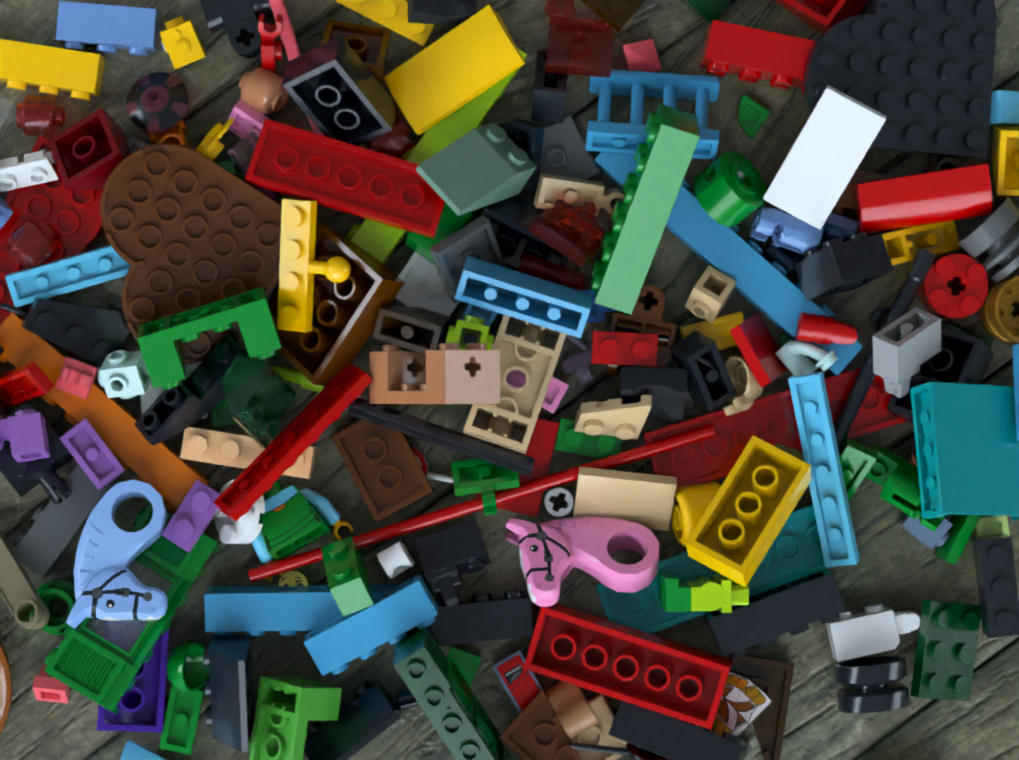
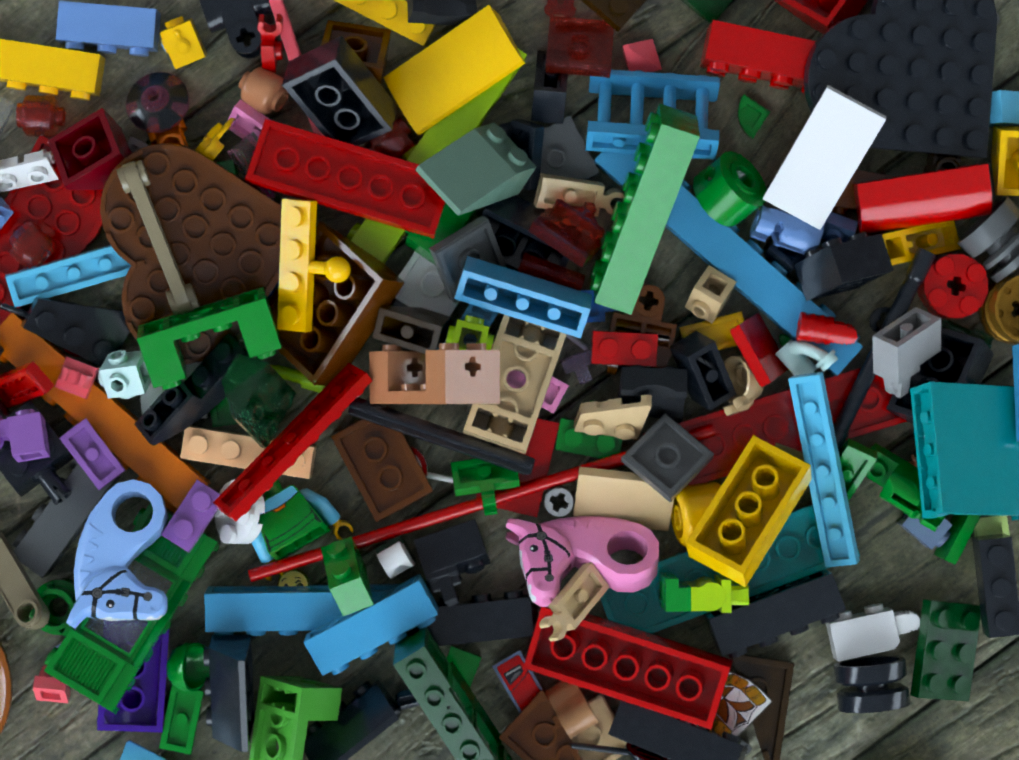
none -> dark tan piece [116,160,200,316]
none -> tan plate [539,562,609,642]
none -> dark grey plate [621,413,714,502]

